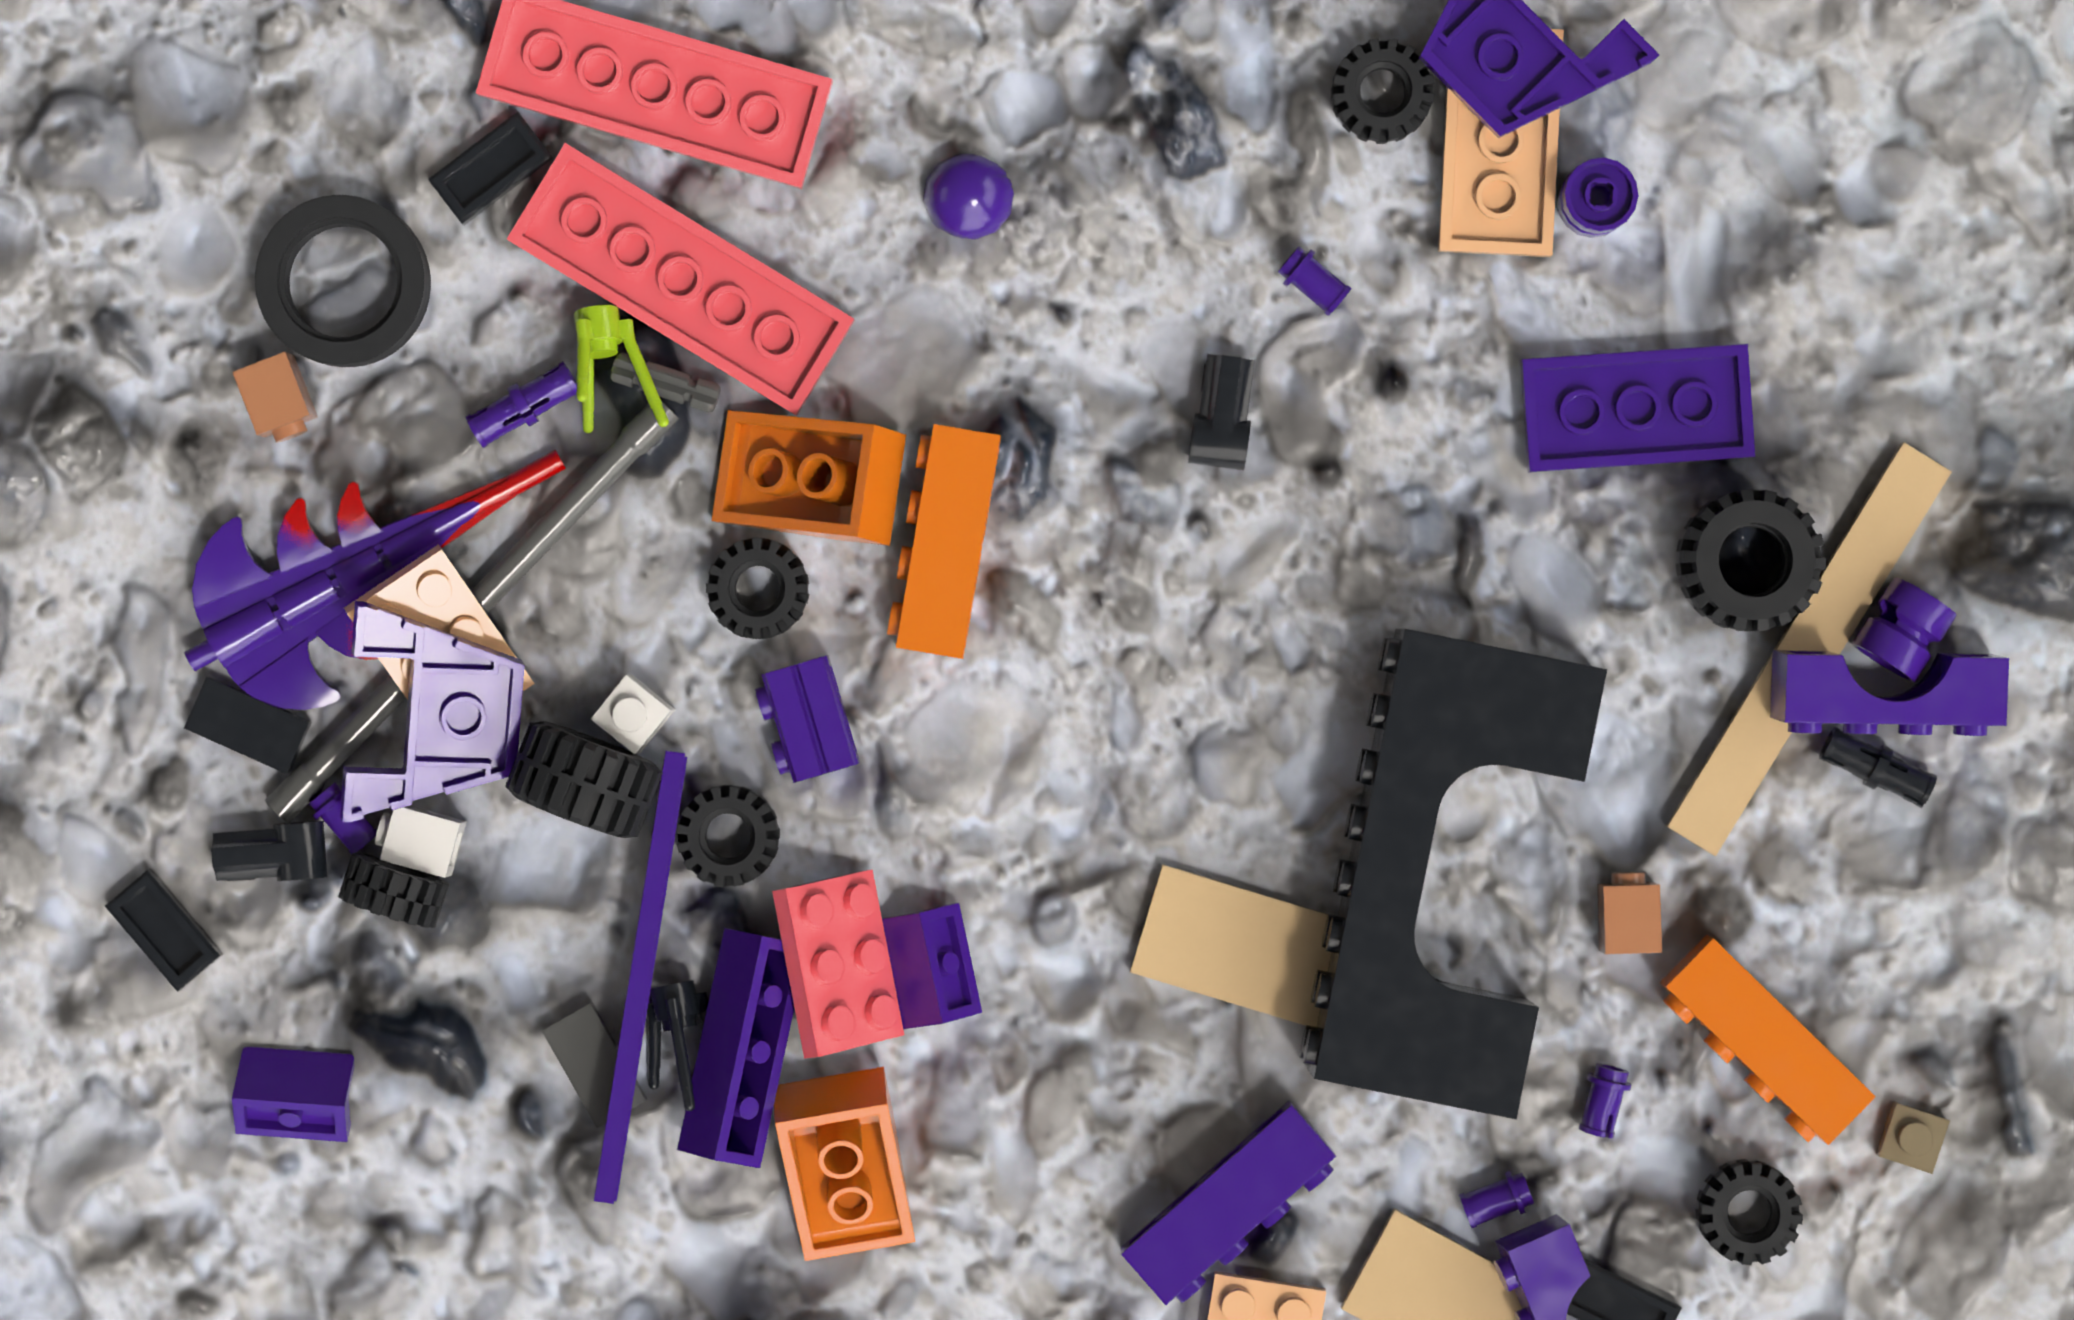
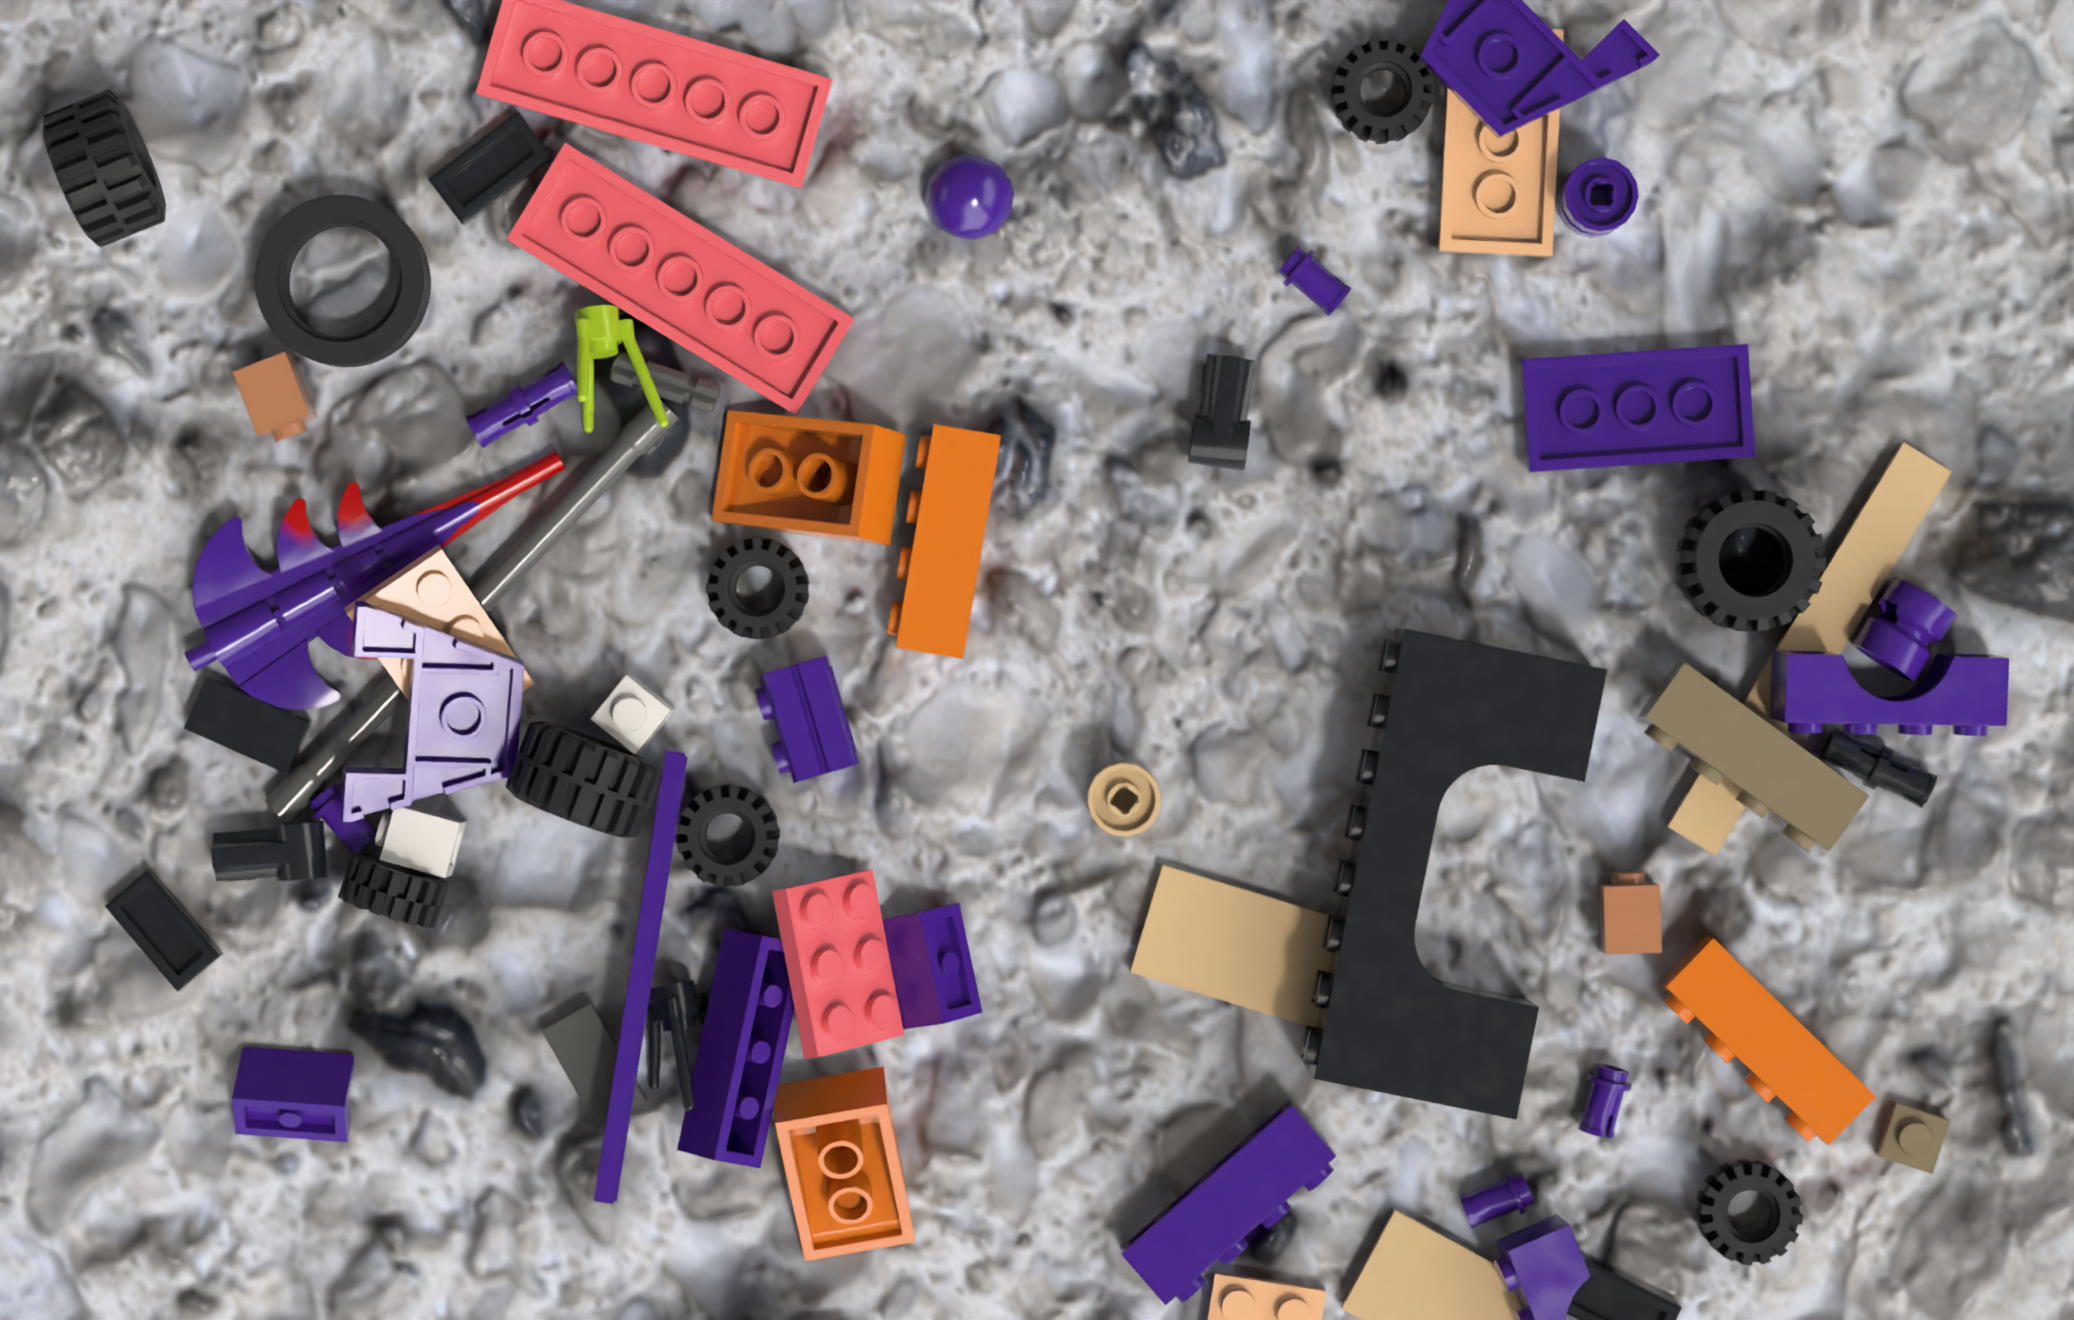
none -> black tyre [43,89,166,247]
none -> tan wheel [1087,761,1161,837]
none -> dark tan brick [1638,661,1869,852]

